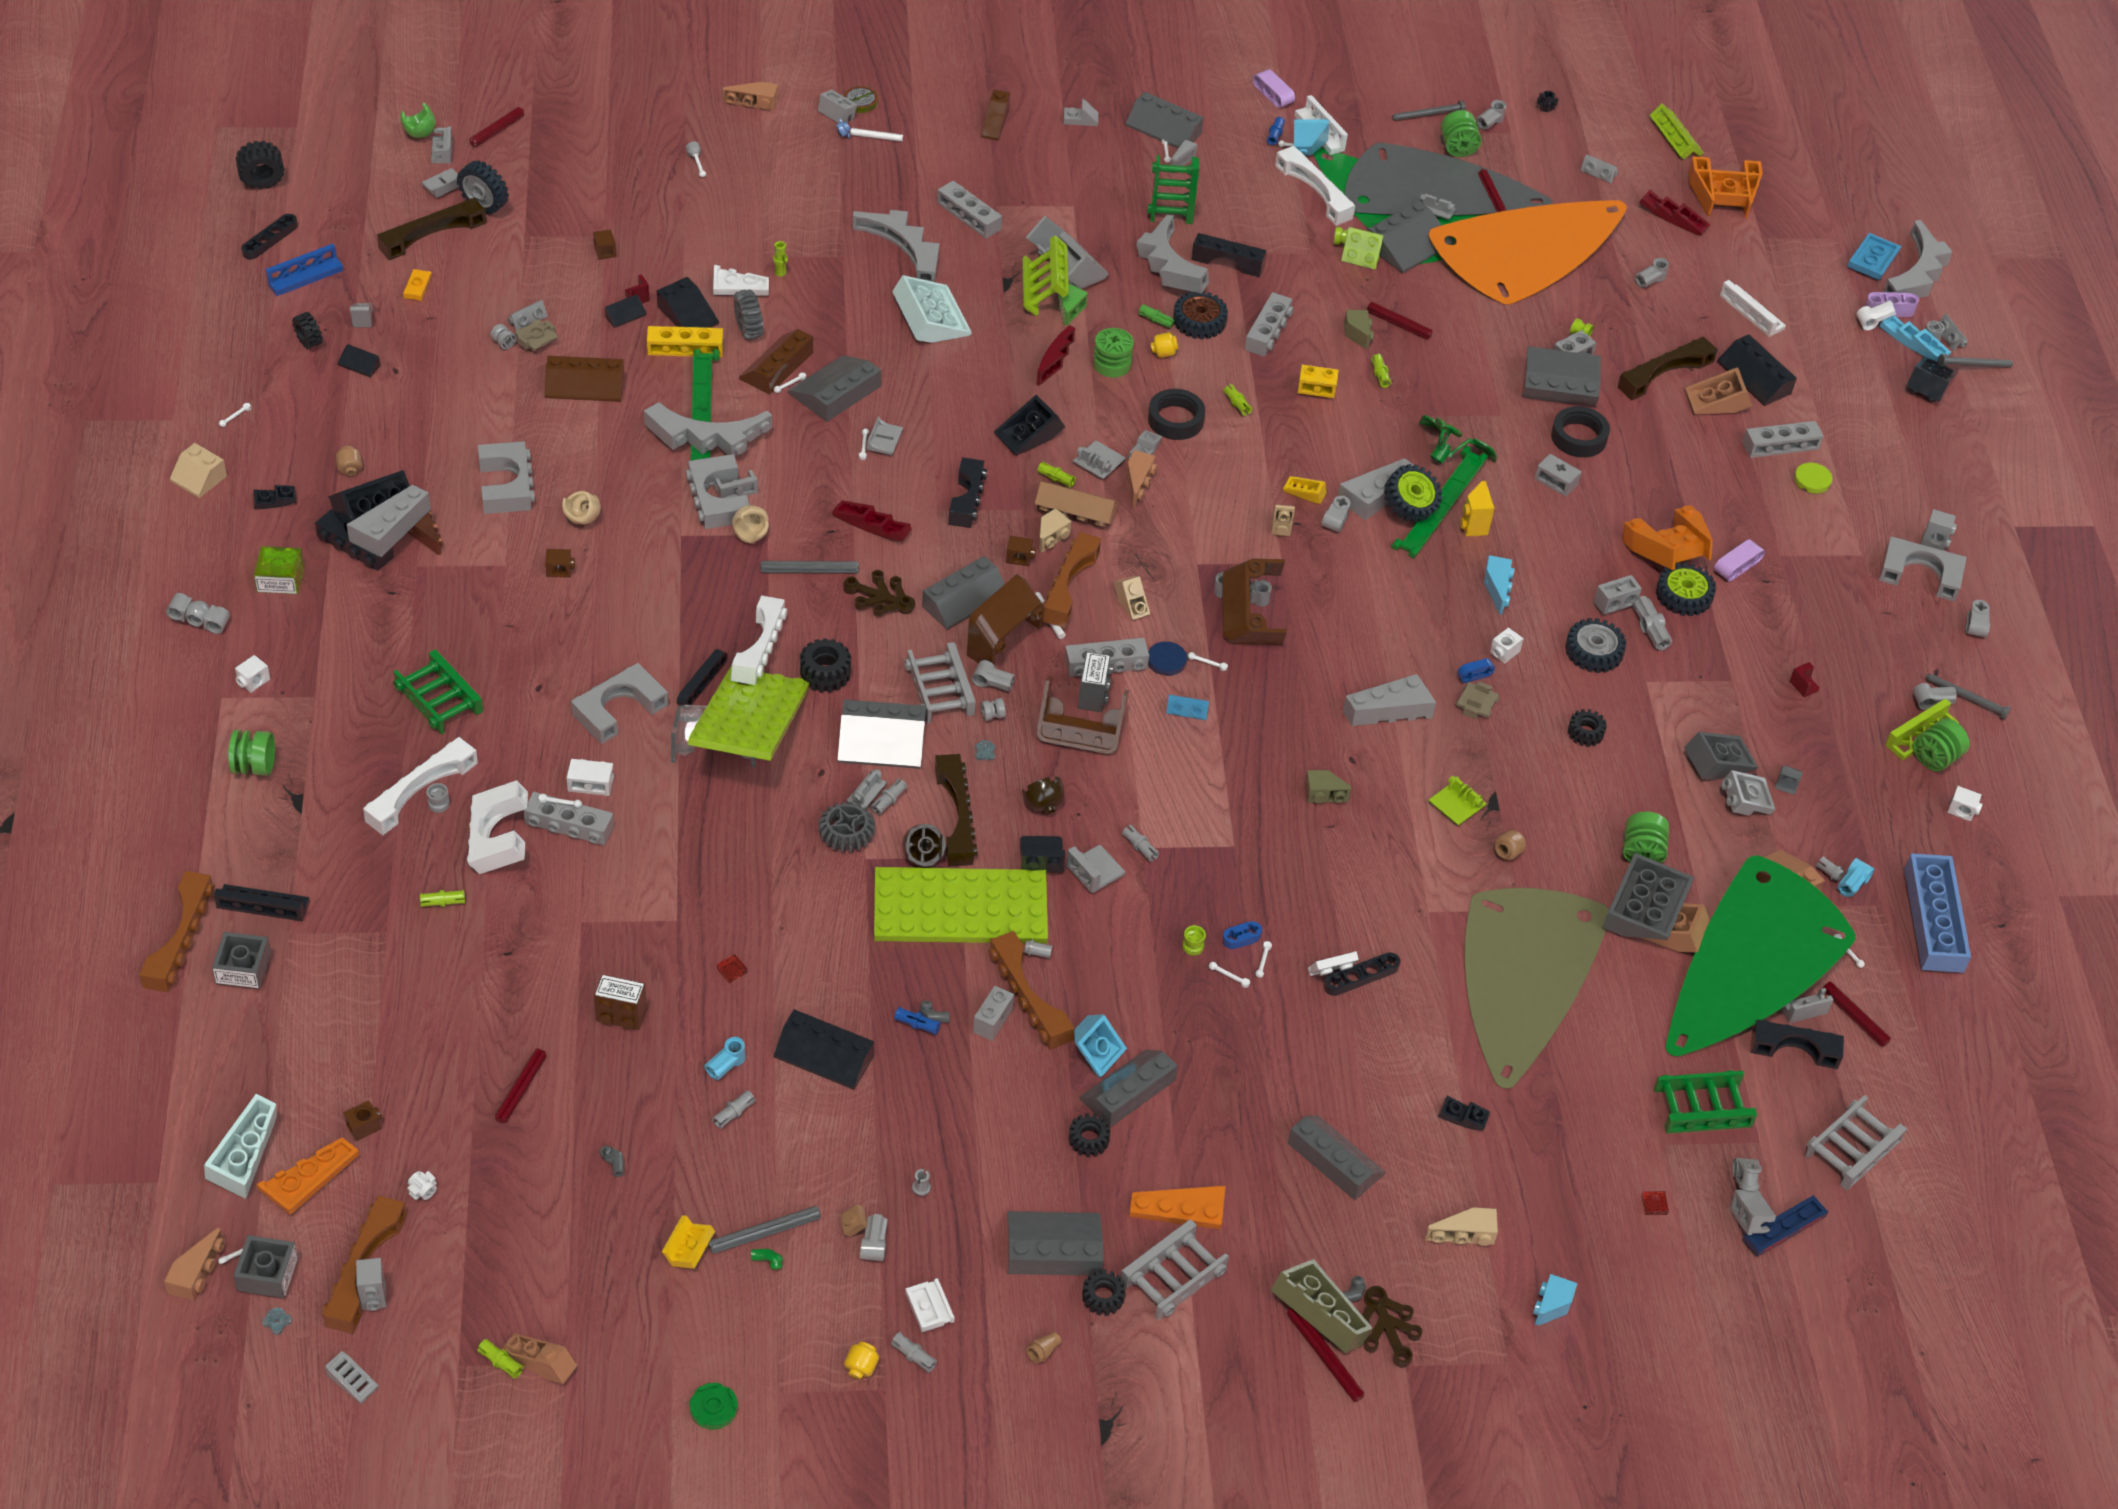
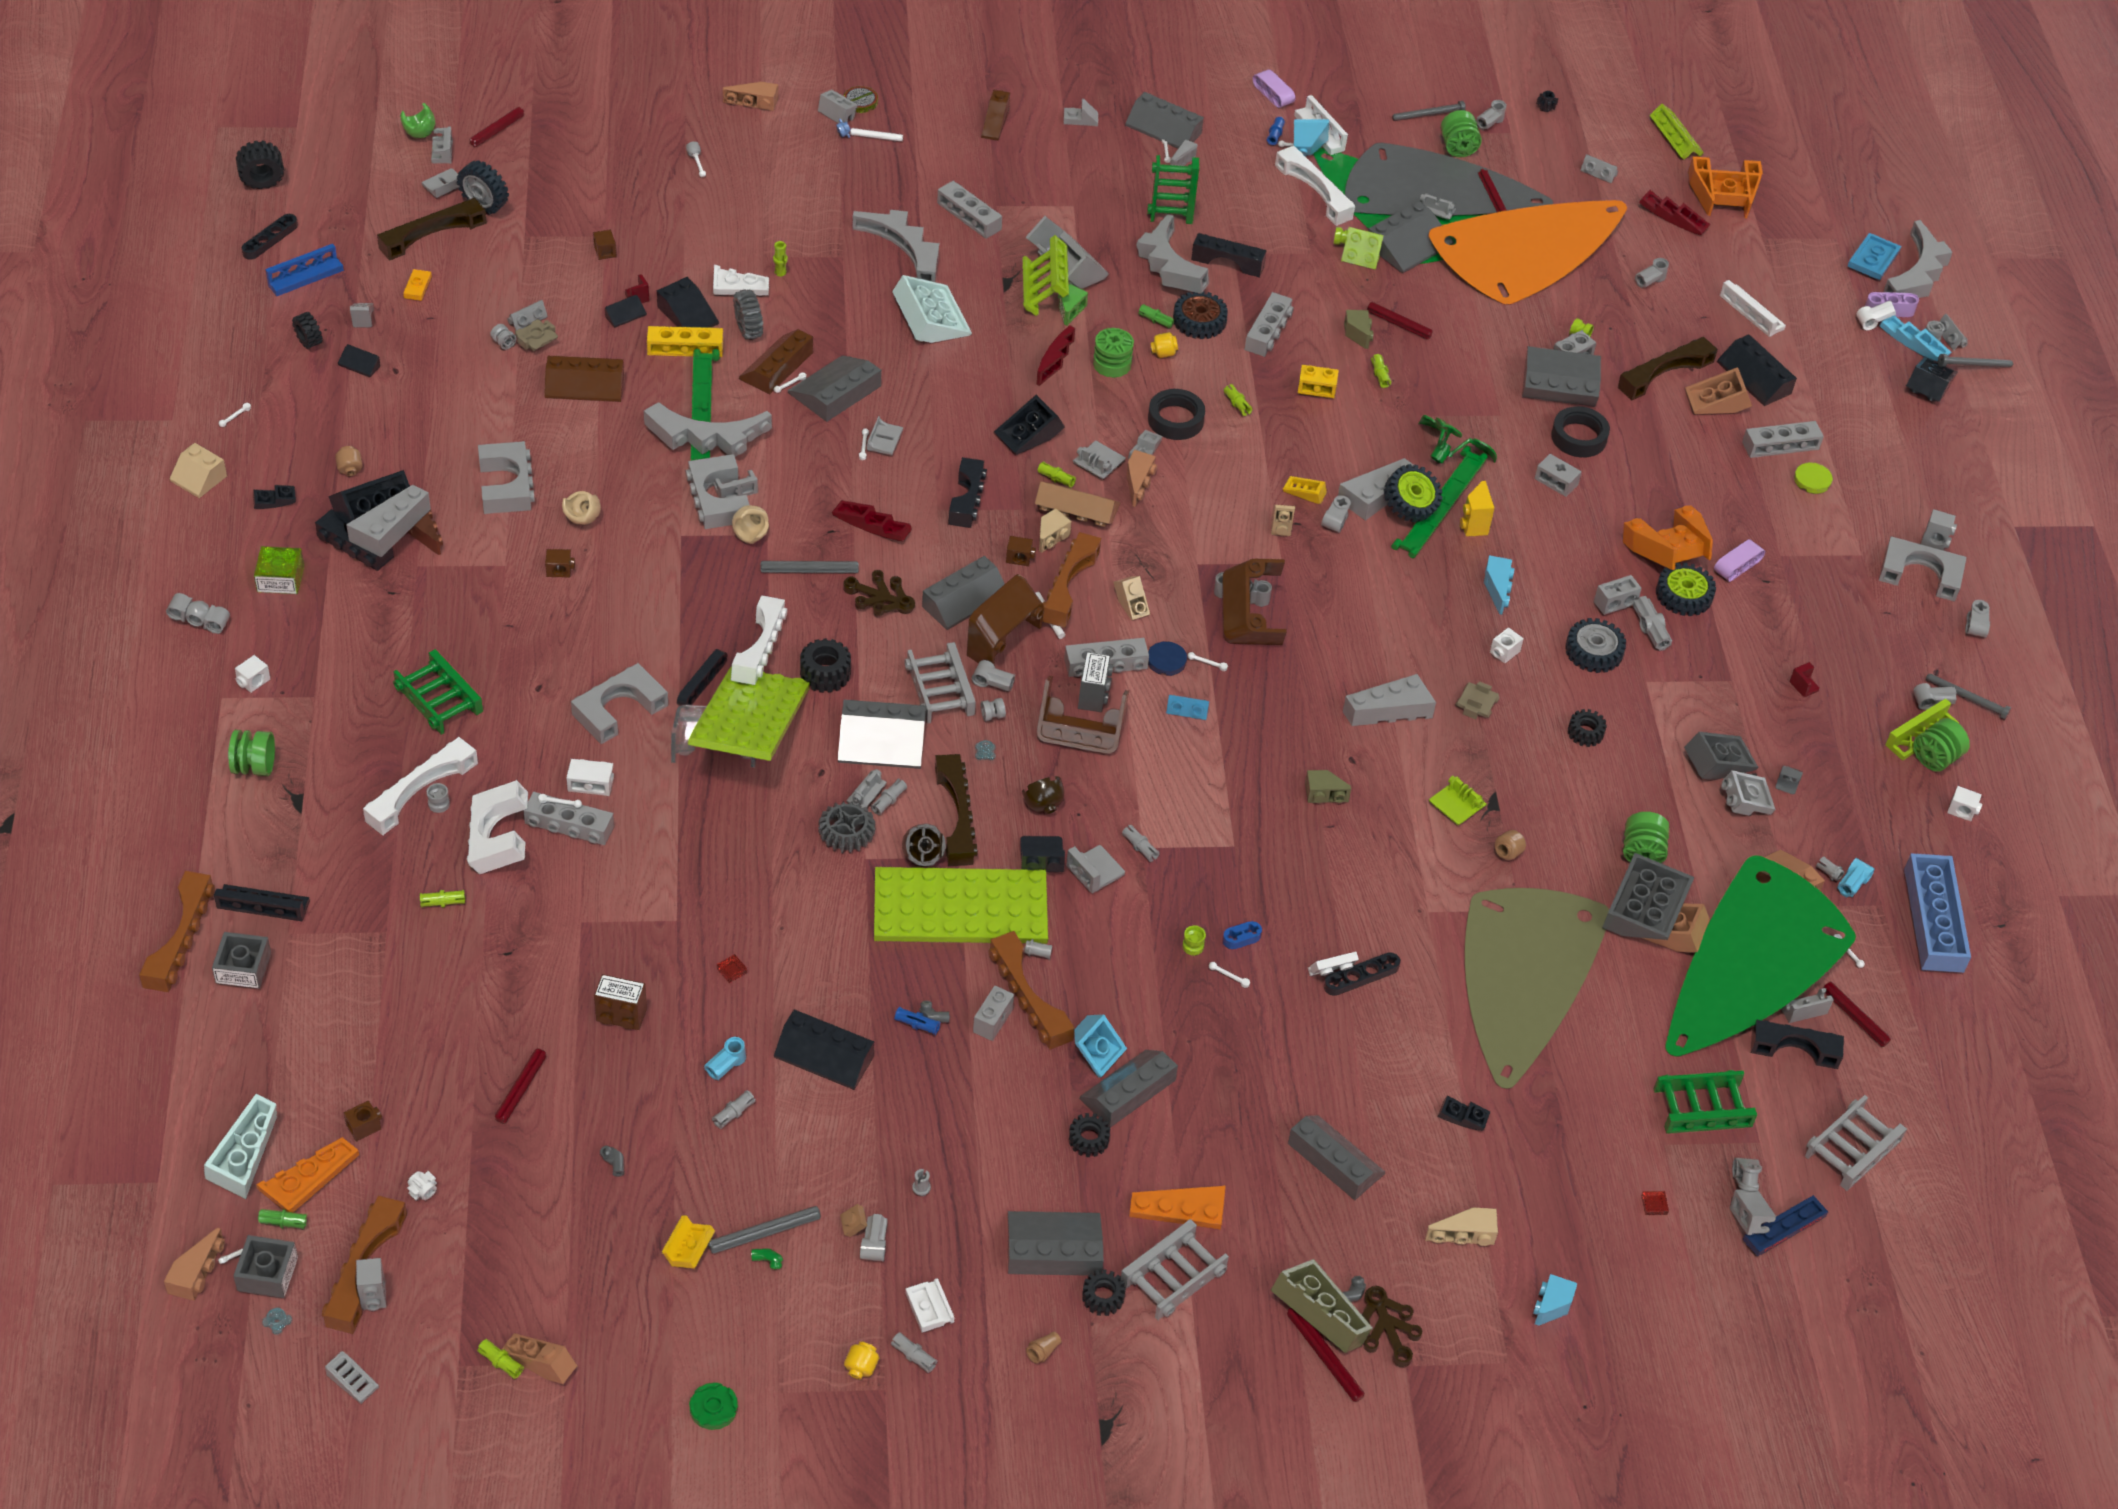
white hinge [1255,941,1272,978] -> none
blue beam [1457,658,1495,683] -> none
none -> bright green axle [258,1209,307,1229]

